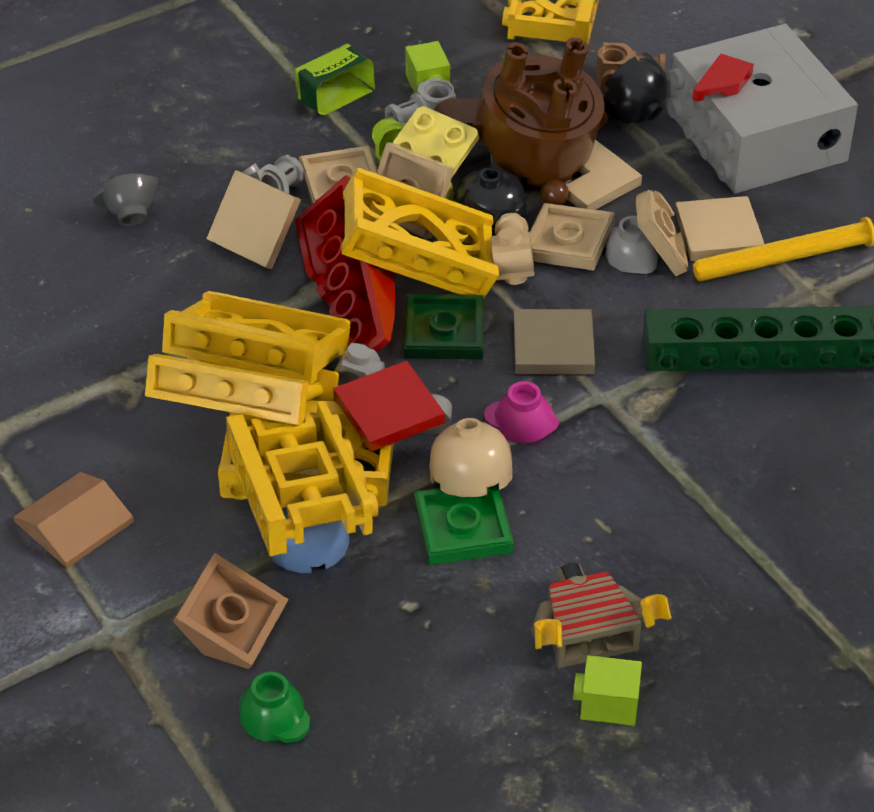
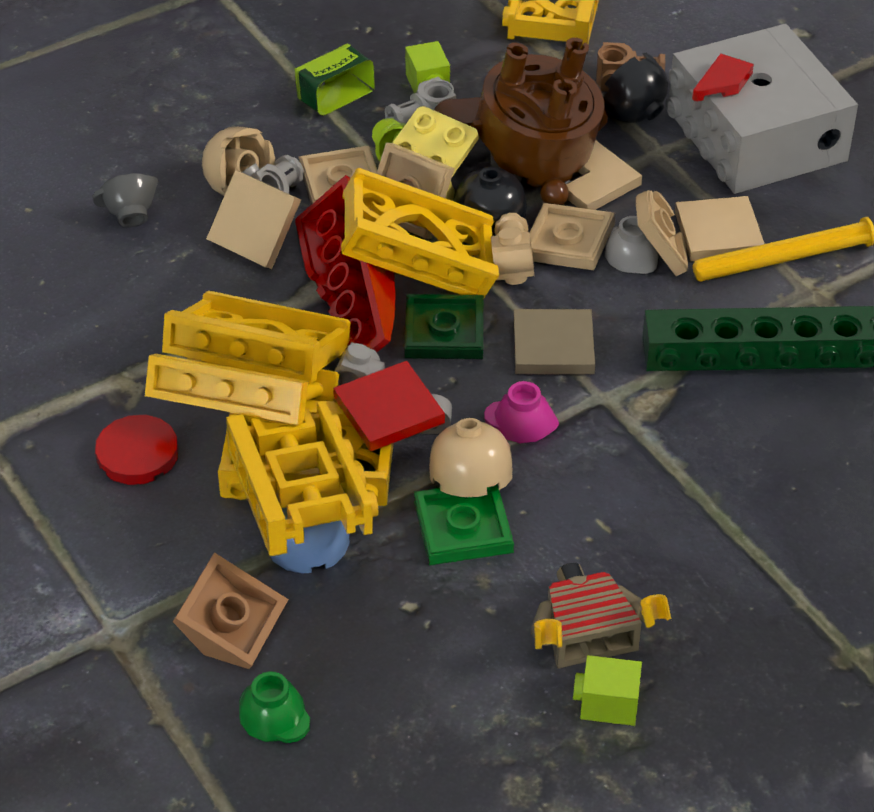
medium nougat slope [13,472,134,568] -> none
none -> red tile [95,415,178,485]
none -> tan cylinder [202,127,275,196]

